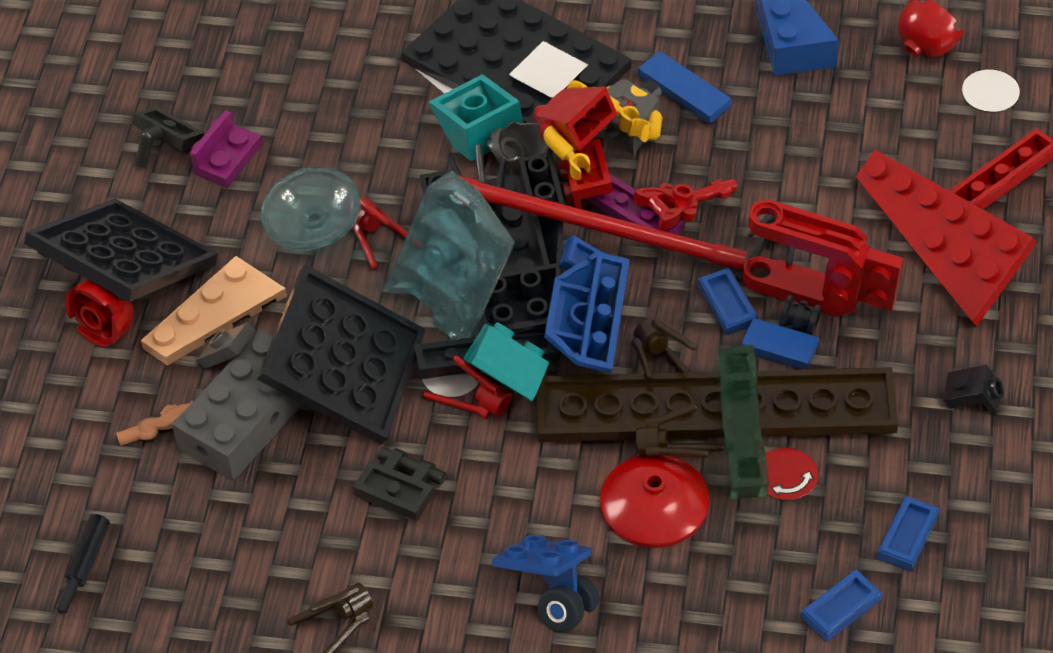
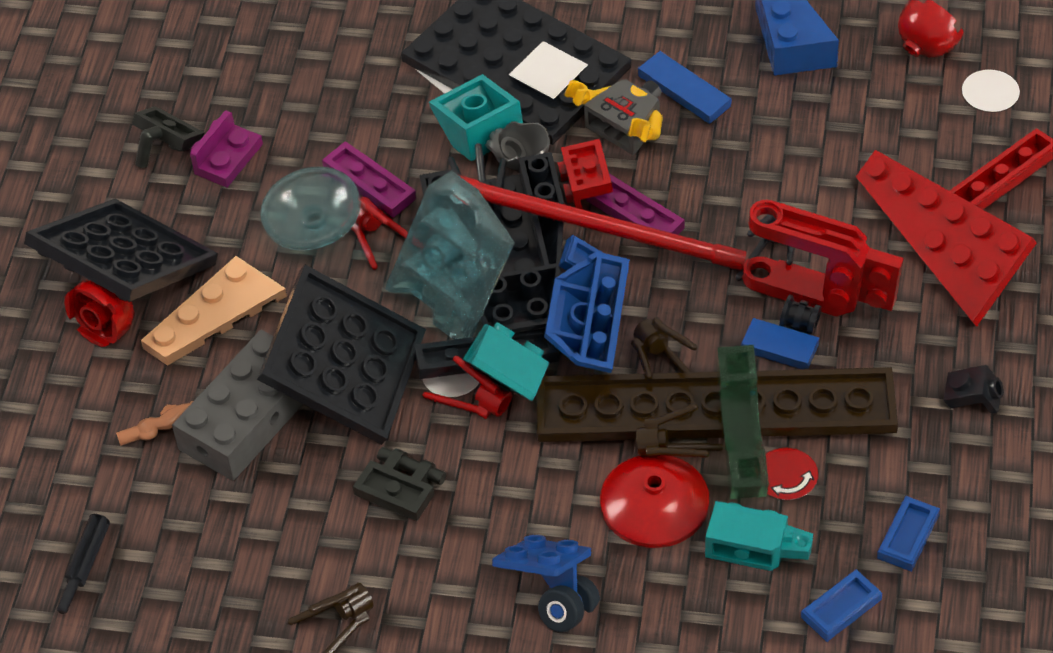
dark grey plate [196,322,256,369] -> none
red torso [534,86,639,180] -> none
red piece [634,179,737,231] -> none
blue tile [698,268,758,335] -> none
none -> magenta plate [322,141,417,218]
none -> teal hinge [705,501,813,571]

